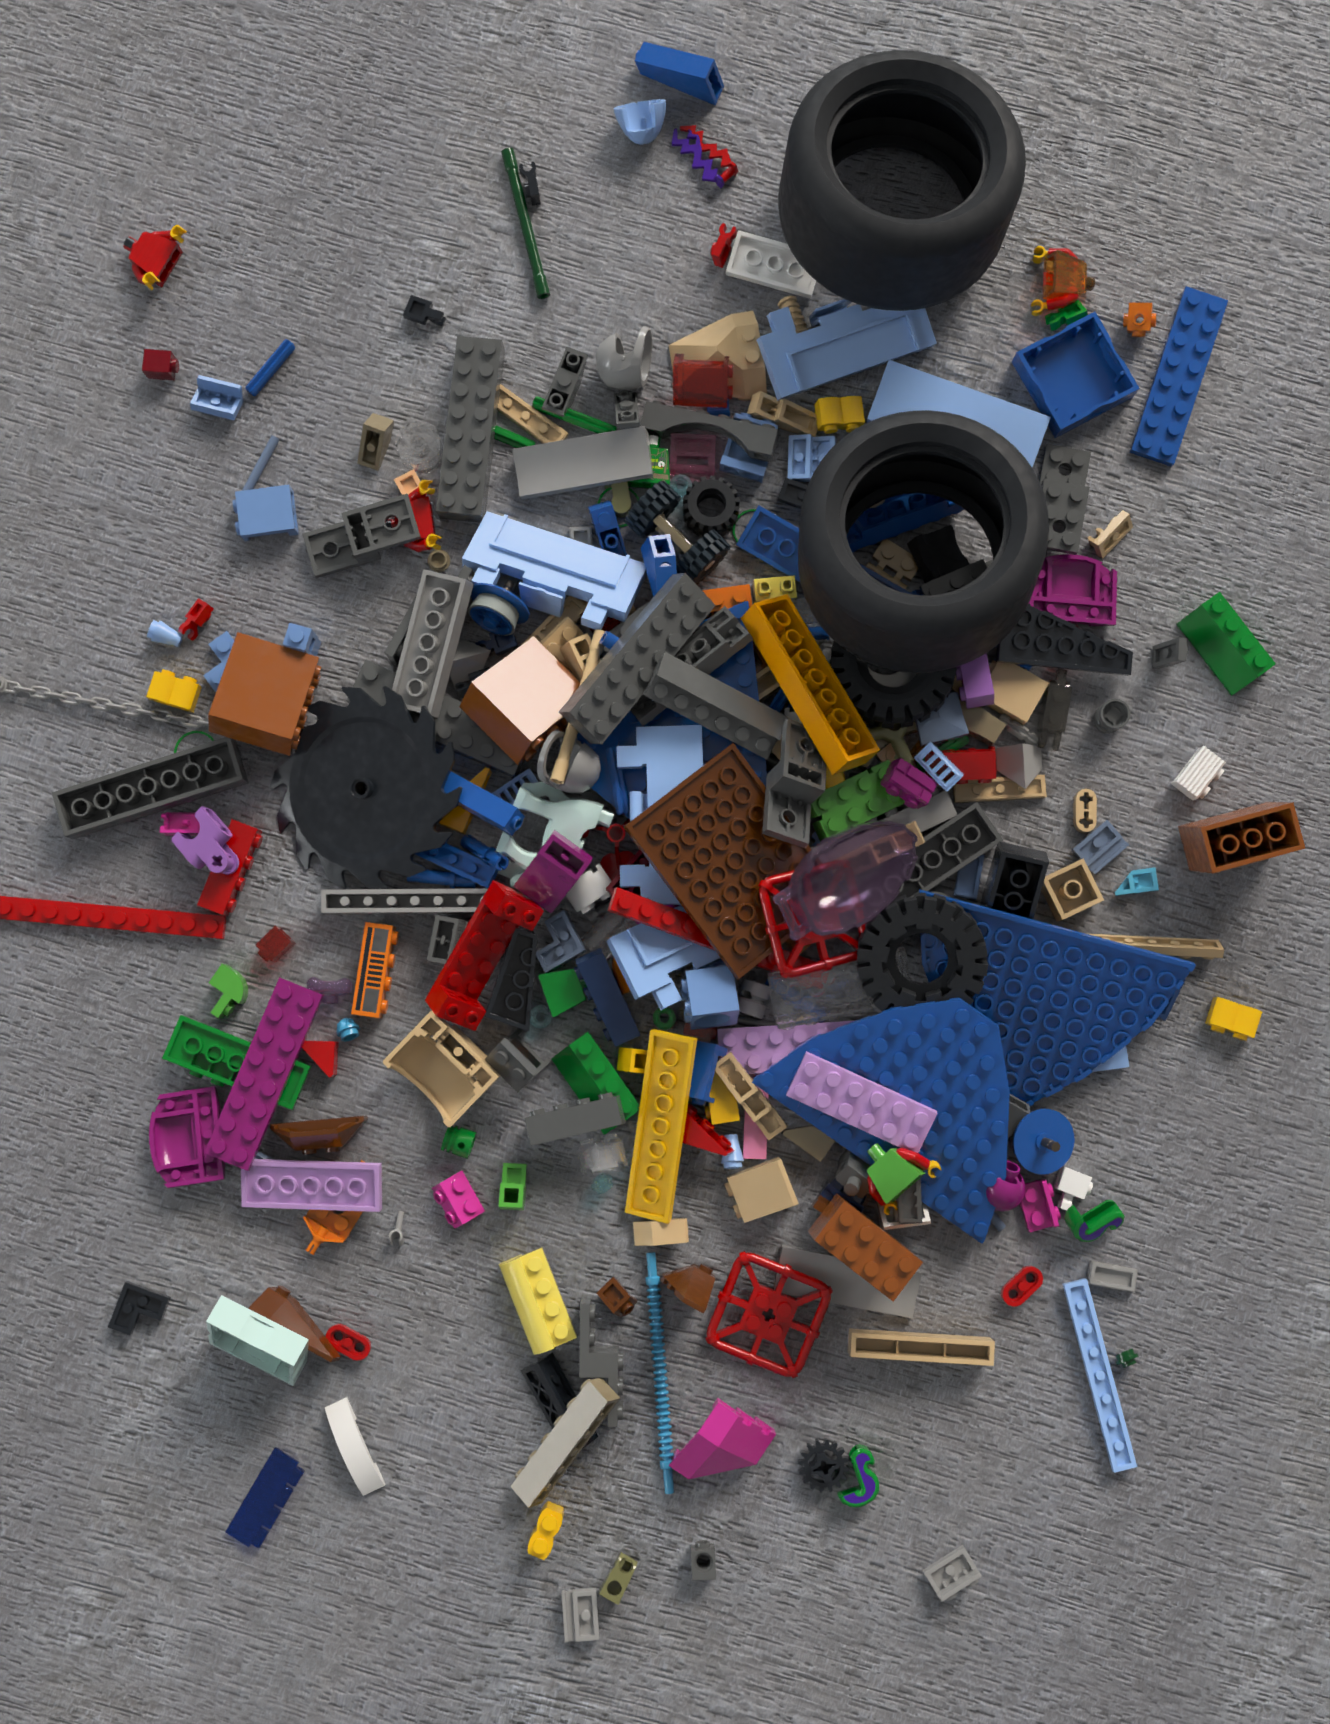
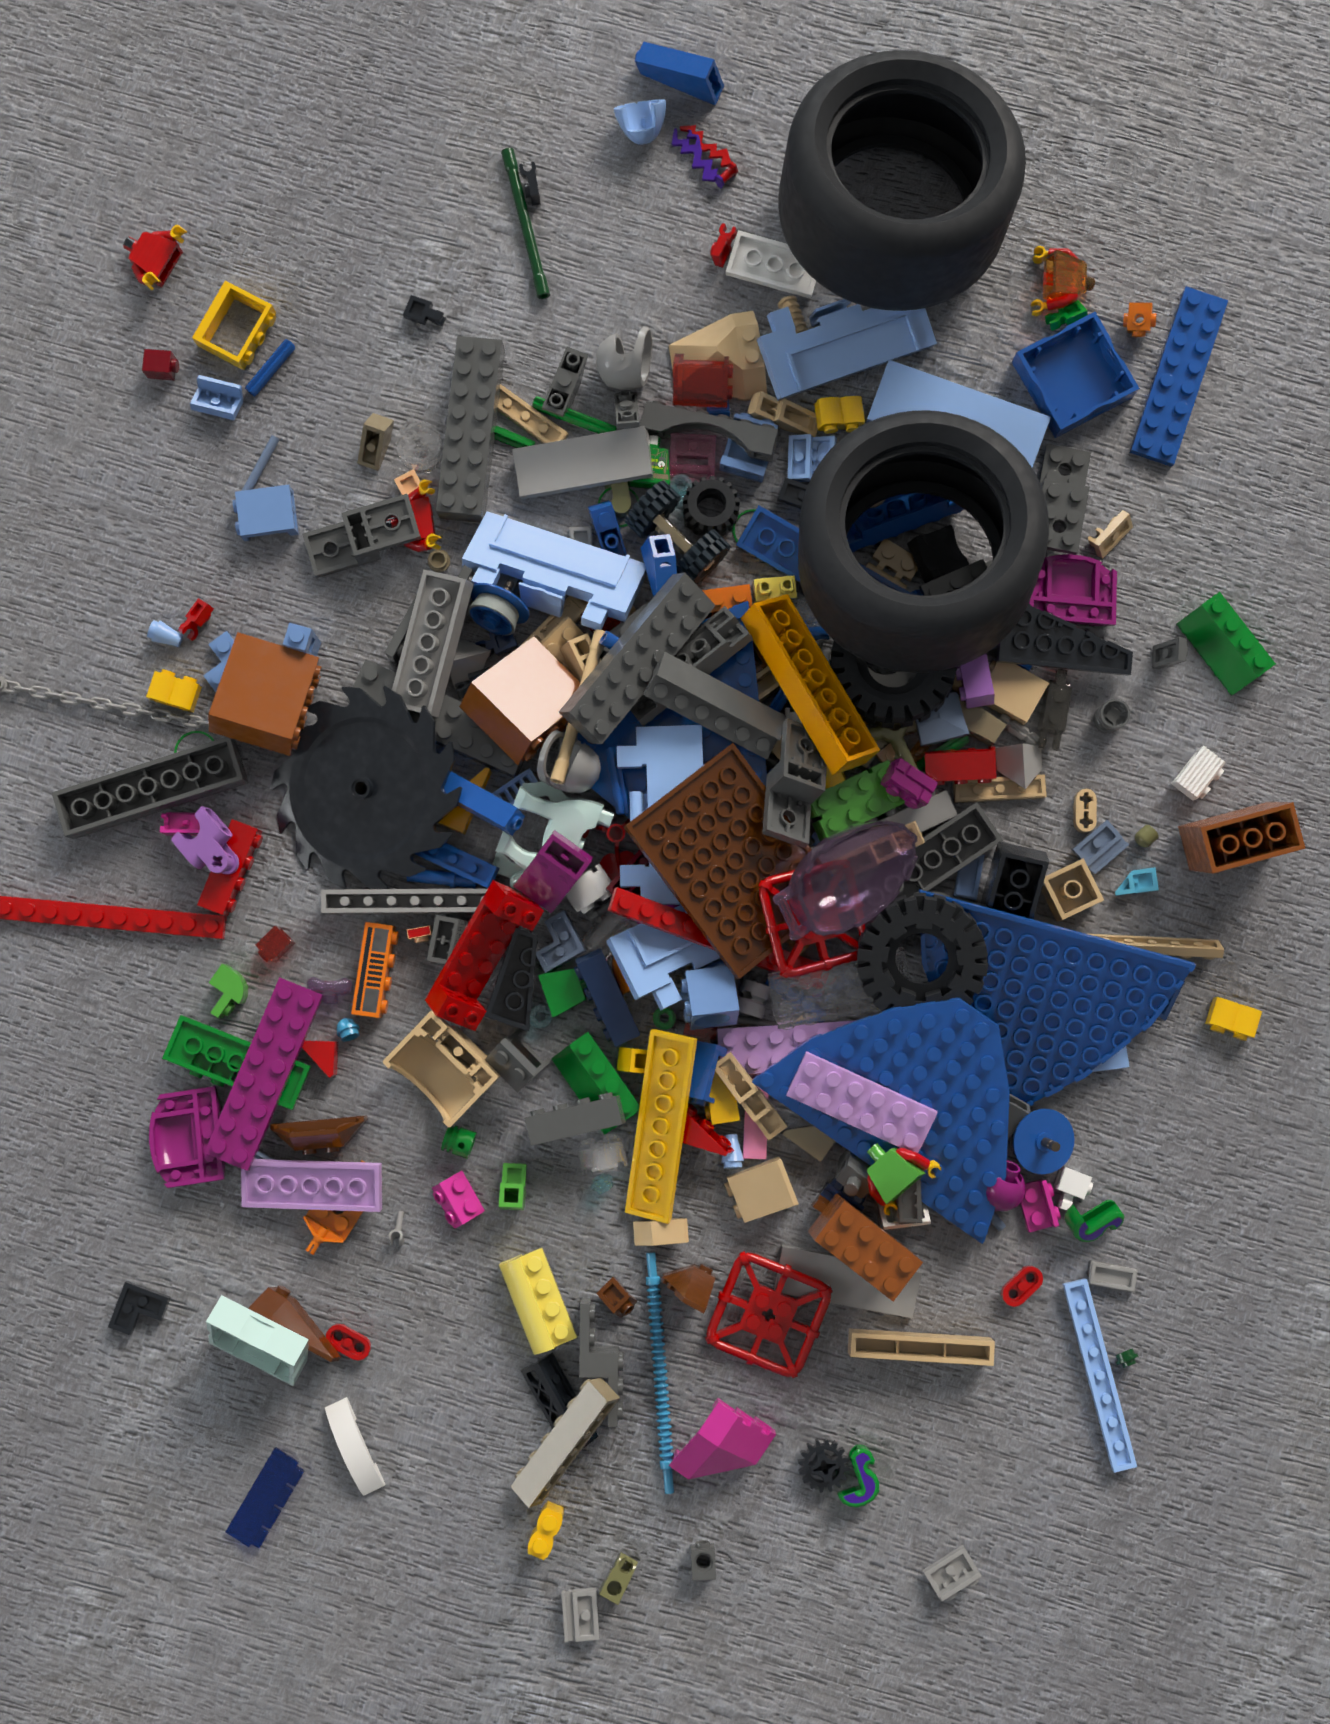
blue pin [461,834,509,871] -> none
light blue slope [914,741,964,792] -> none
none -> yellow window [192,281,277,370]
none -> plate [407,925,433,943]
none -> olive piece [1134,824,1159,848]

